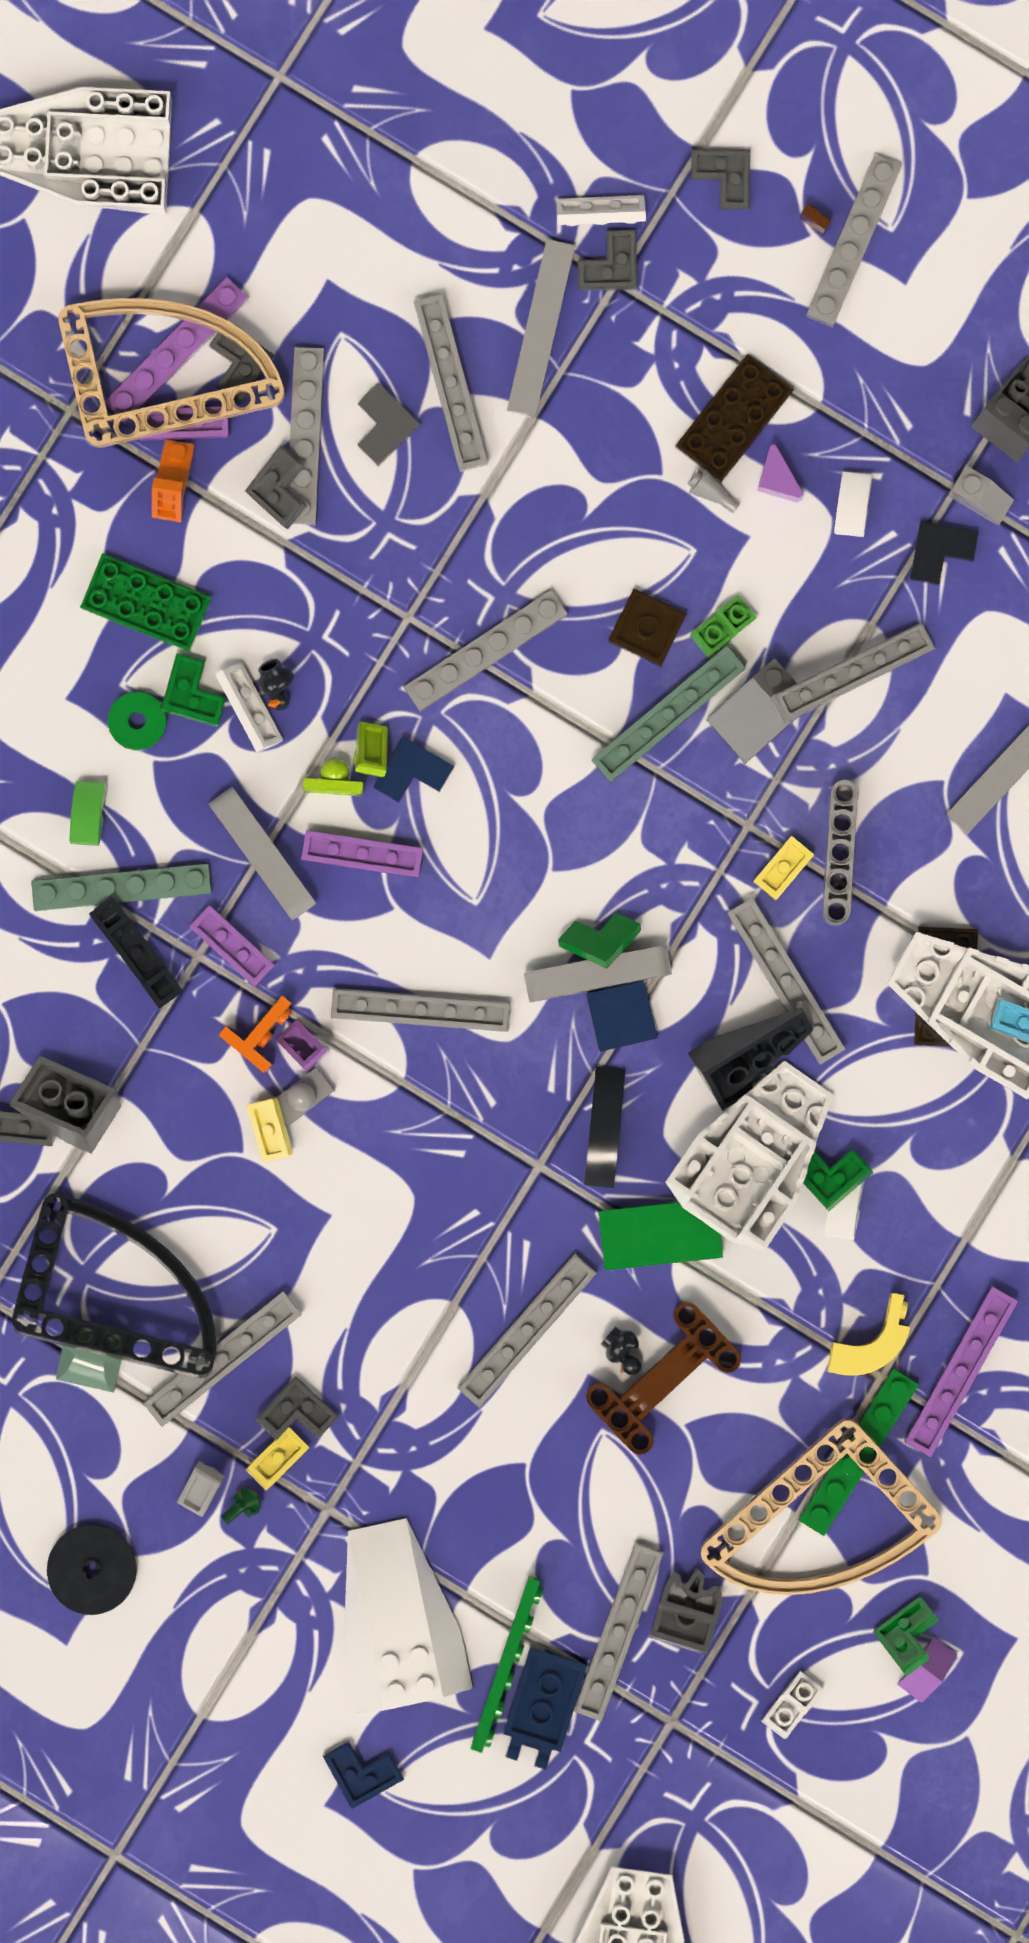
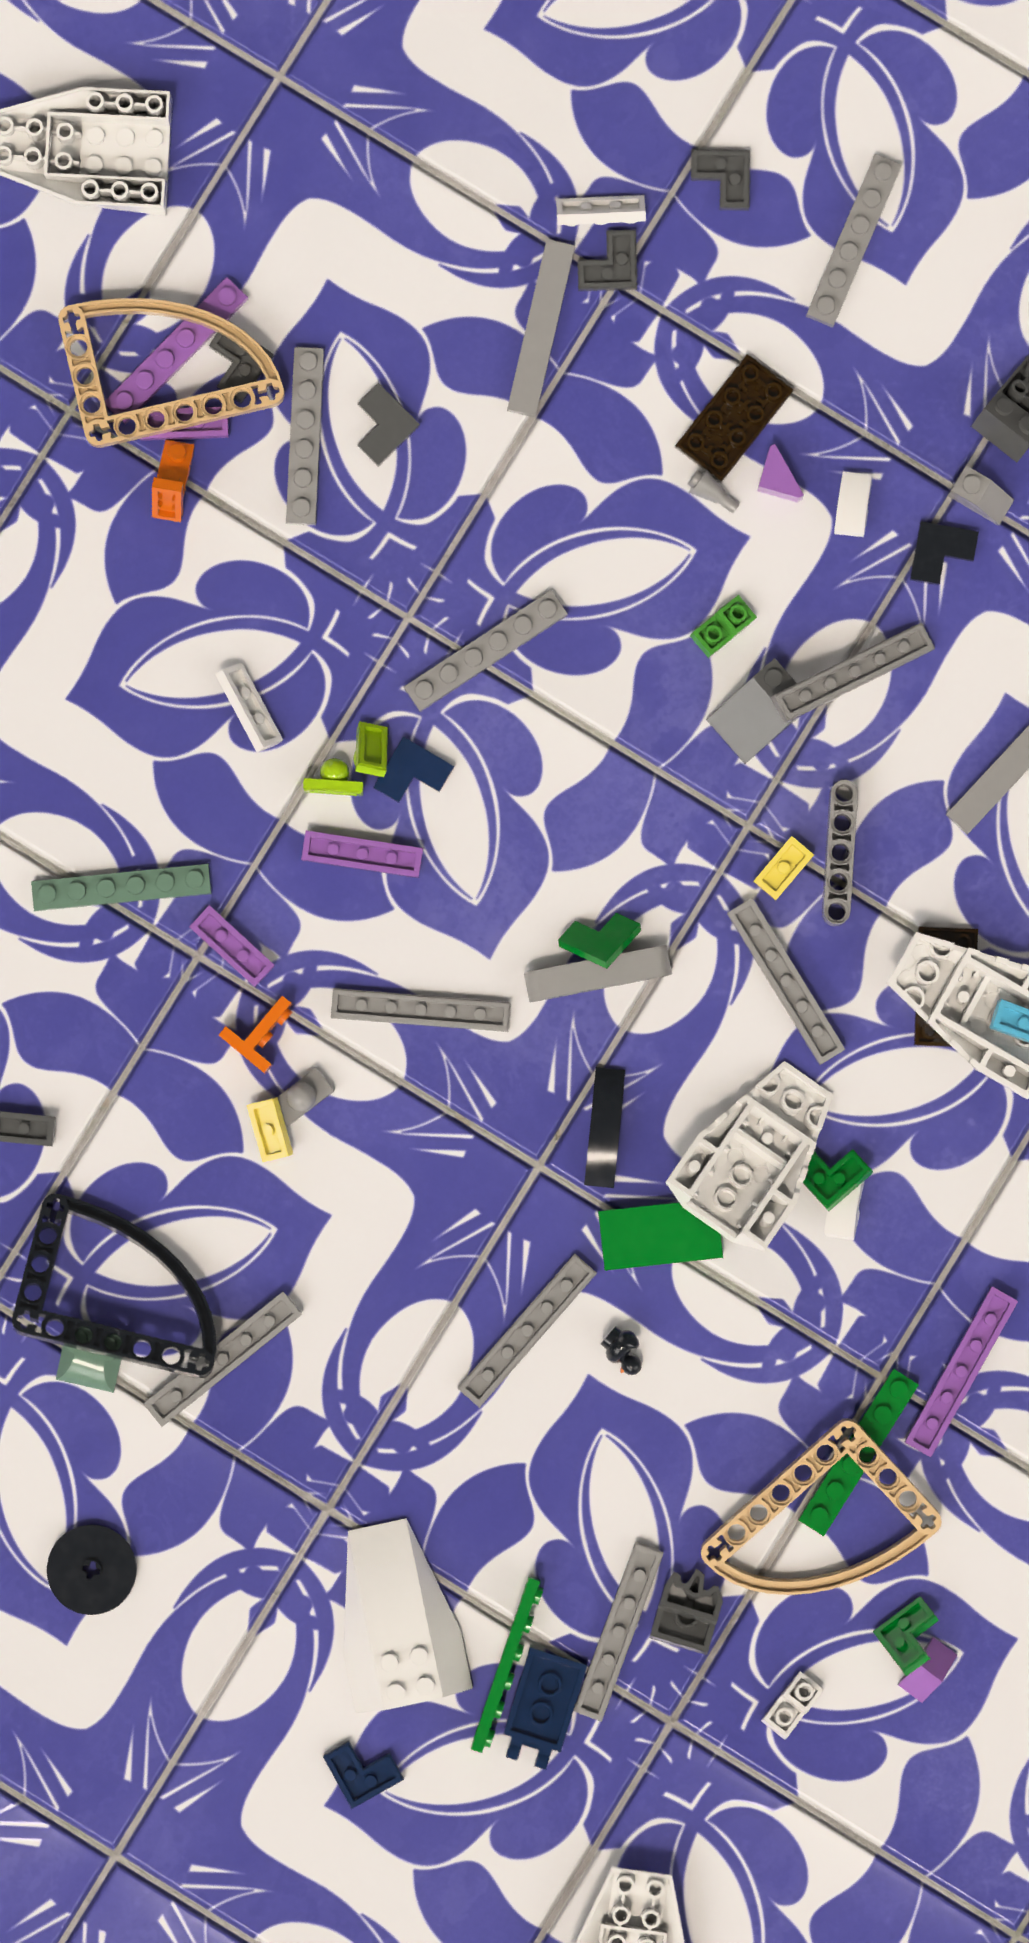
dark grey slope [10,1056,121,1154] -> none
bright green slope [69,781,107,846] -> none
green tile [80,553,212,652] -> none
black slope [89,896,183,1009] -> none
green tile [107,691,167,751] -> none
green tile [160,653,226,727] -> none
light grey tile [177,1461,225,1517] -> none
light grey beam [208,787,316,921] -> none
dark green plate [221,1487,261,1525] -> none
dark grey tile [245,446,307,529] -> none
light yellow plate [246,1427,310,1491] -> none
dark grey tile [254,1376,339,1441] -> none
black animal [258,659,294,711] -> none
medium lavender slope [276,1019,329,1073] -> none
light grey plate [414,294,488,472] -> none
dark blue tile [586,981,657,1052] -> none
reddish brown beam [586,1302,741,1455] -> none
sand green plate [591,646,746,783] -> none
dark brown tile [608,588,687,668] -> none
black wedge [688,1008,813,1111] -> none
reddish brown tile [800,204,831,236] -> none
light yellow arch [827,1293,910,1375] -> none

